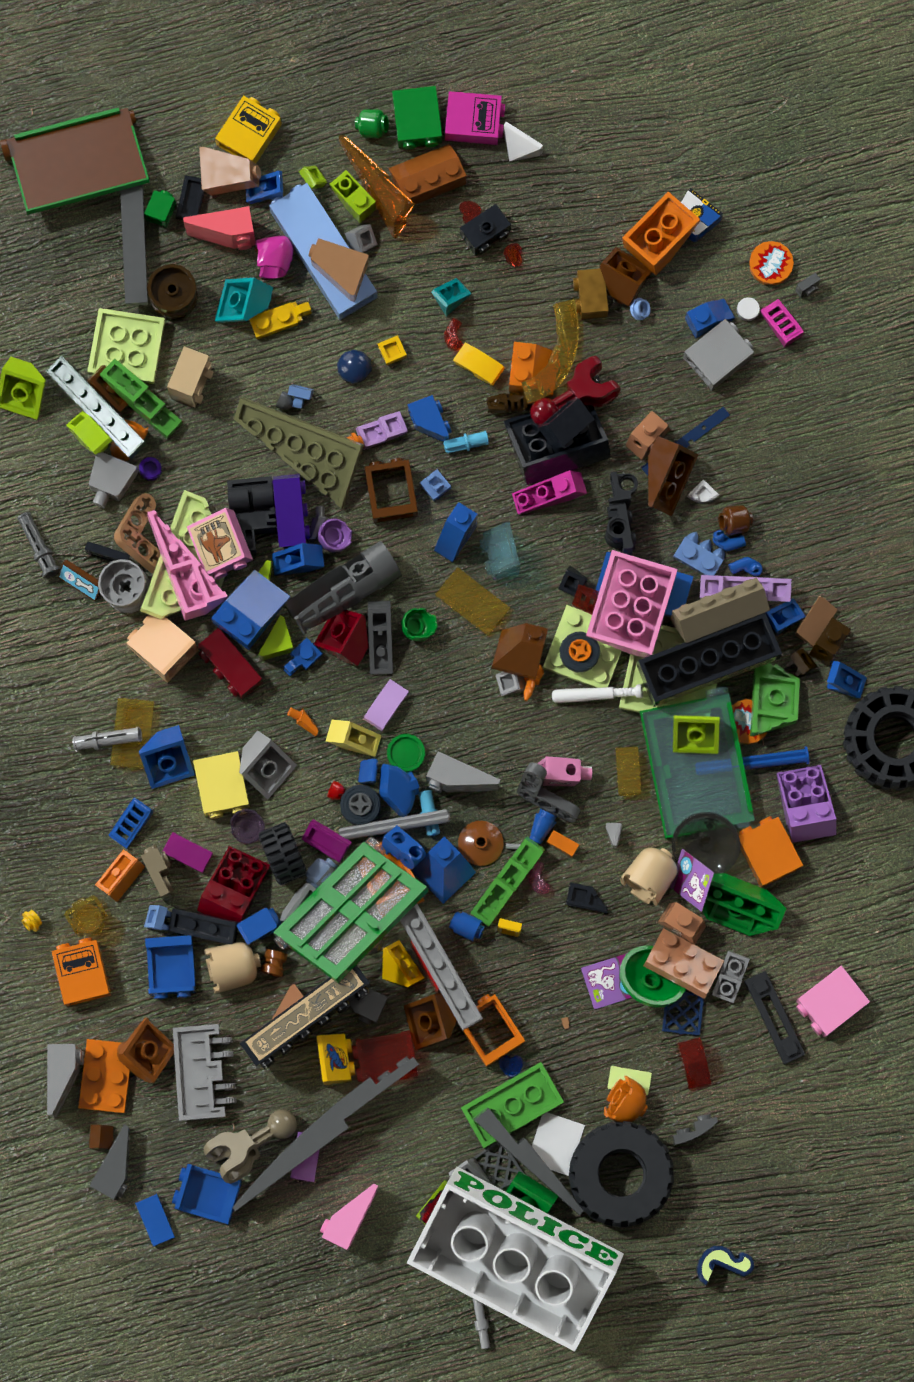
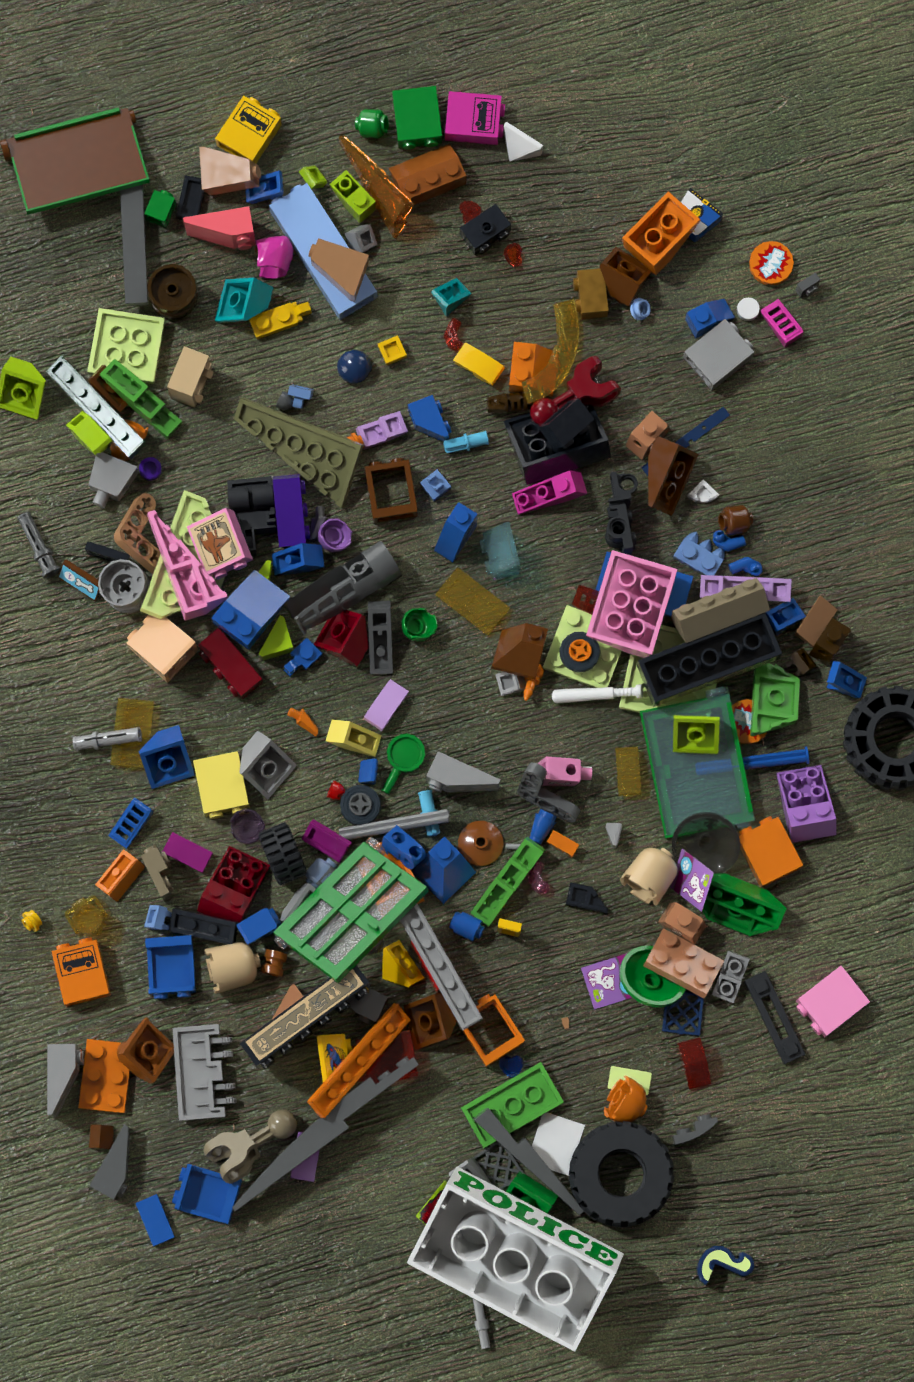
bright pink slope [320,1184,379,1251] -> none
blue piece [379,764,420,817] -> none
black slope [558,566,588,598] -> none
none -> orange tile [307,1003,411,1118]

